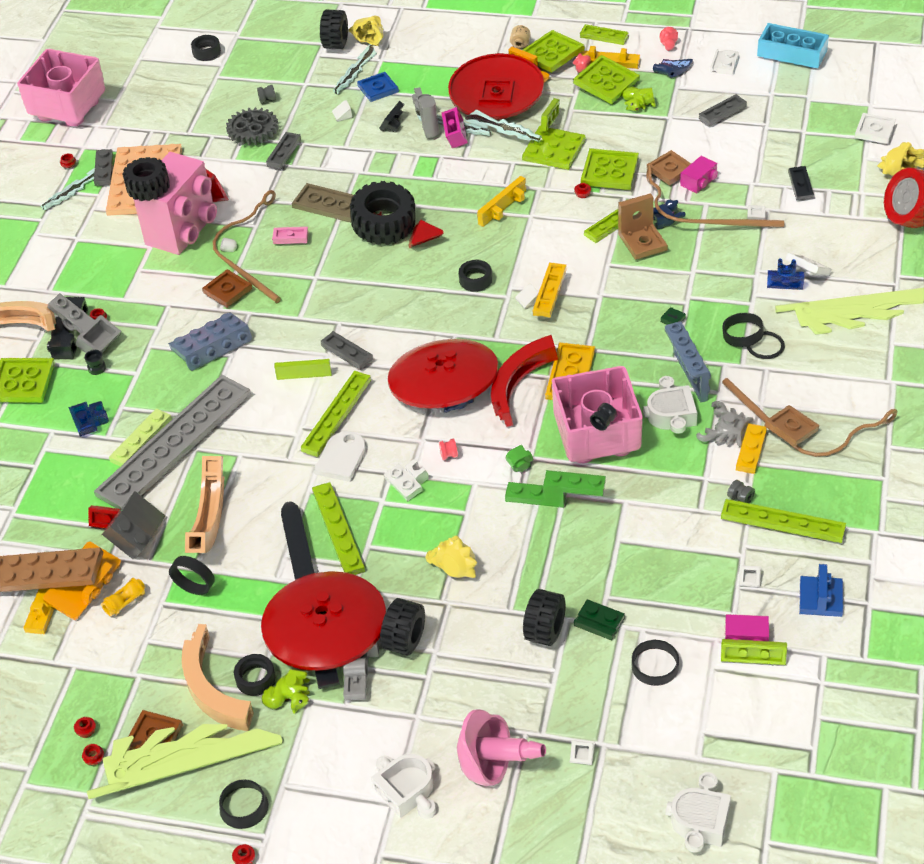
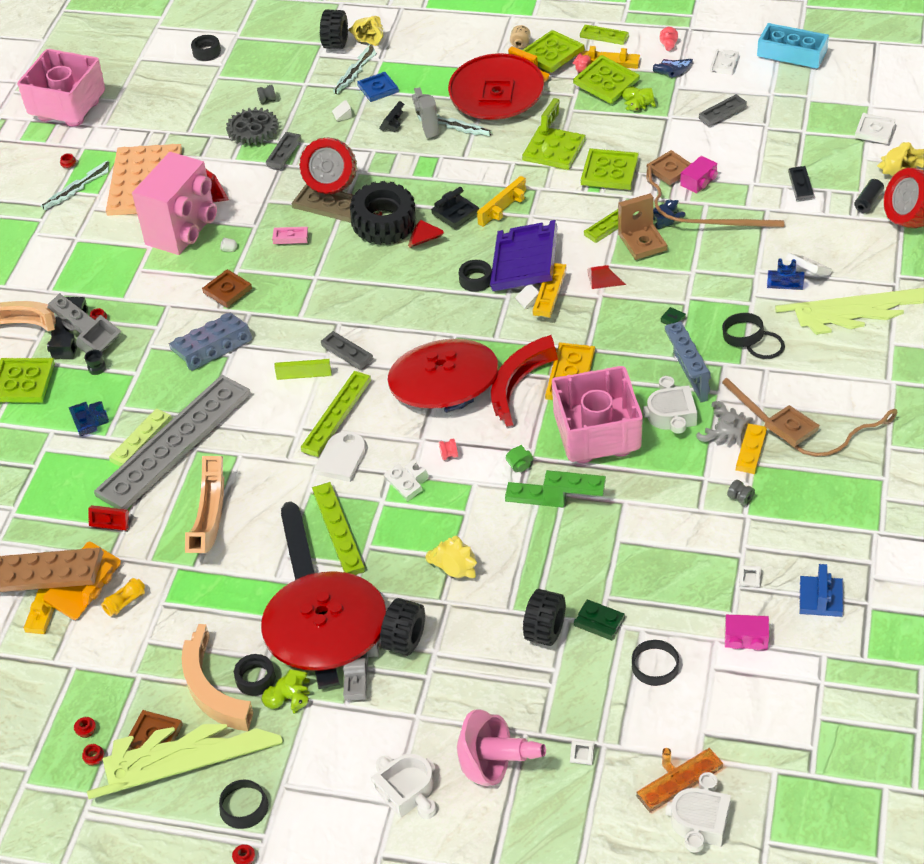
dark grey plate [94,149,113,186] -> none
dark grey slope [101,491,165,559] -> none
black tyre [122,157,170,201] -> none
black tyre [169,556,215,595] -> none
medium nougat piece [213,190,281,303] -> none
dark pink brick [441,107,468,149] -> none
light aqua sword [465,110,542,142] -> none
red plate [574,183,591,198] -> none
black wheel [590,403,617,431] -> none
lime plate [721,499,846,543] -> none
lime tile [721,639,787,665] -> none
white plate [747,205,765,220] -> none
none -> red wheel [299,137,357,194]
none -> black plate [431,187,479,229]
none -> dark purple door [490,220,558,291]
none -> red slope [587,265,626,289]
none -> clear orange plate [636,747,723,813]
none -> black brick [854,179,884,213]

